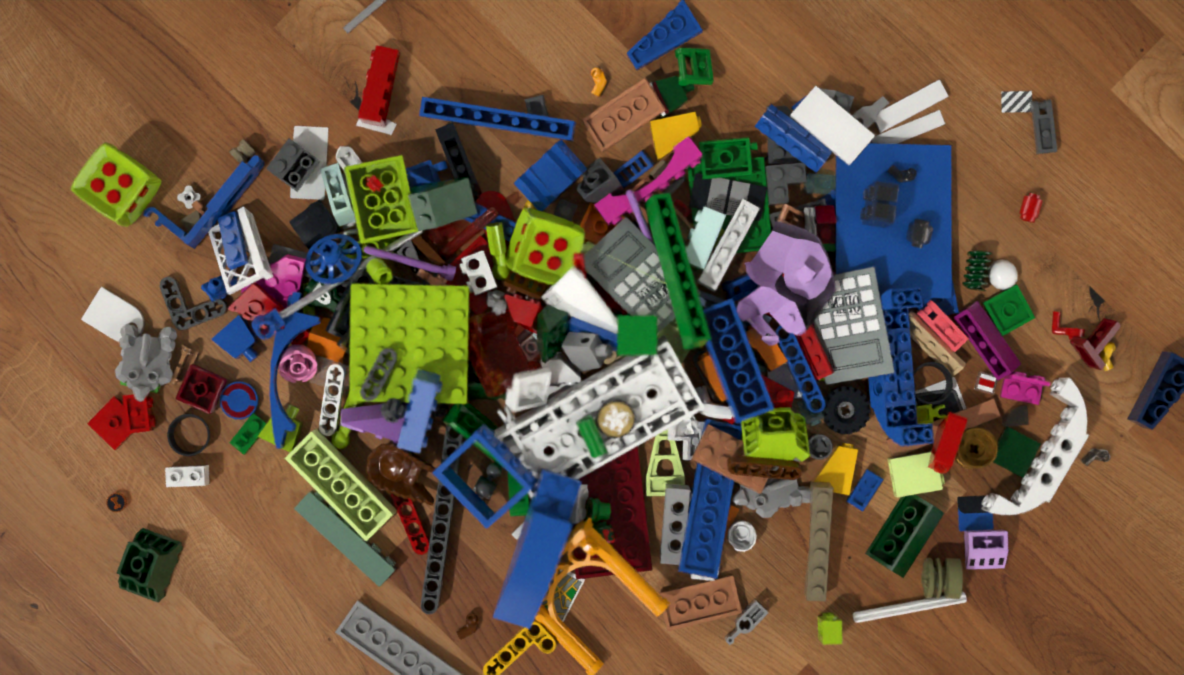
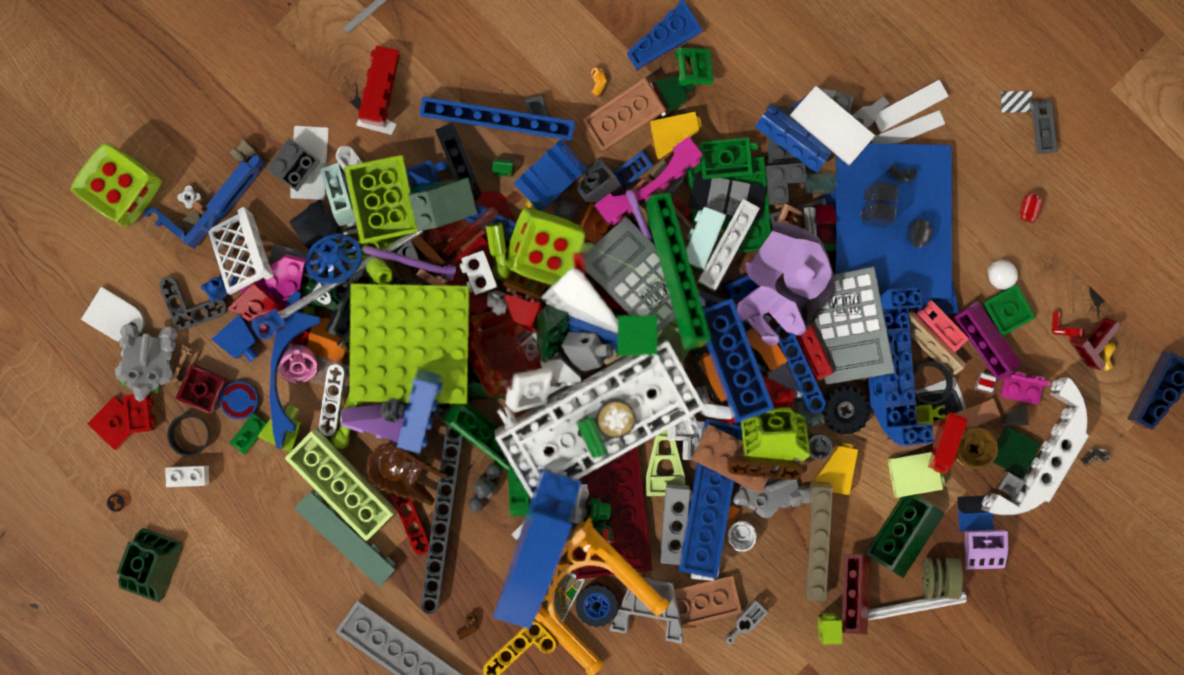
blue plate [218,211,248,270] -> none
dark grey beam [360,348,397,401] -> none
red plate [366,174,384,192] -> none
blue window [433,424,539,529] -> none
blue plate [846,469,883,512] -> none
dark green piece [962,250,992,291] -> none
none -> green brick [492,158,514,177]
none -> black wheel [576,583,618,628]
none -> light grey wing [609,577,684,643]
none -> dark red brick [842,554,870,635]
none -> light grey panel [997,471,1025,499]

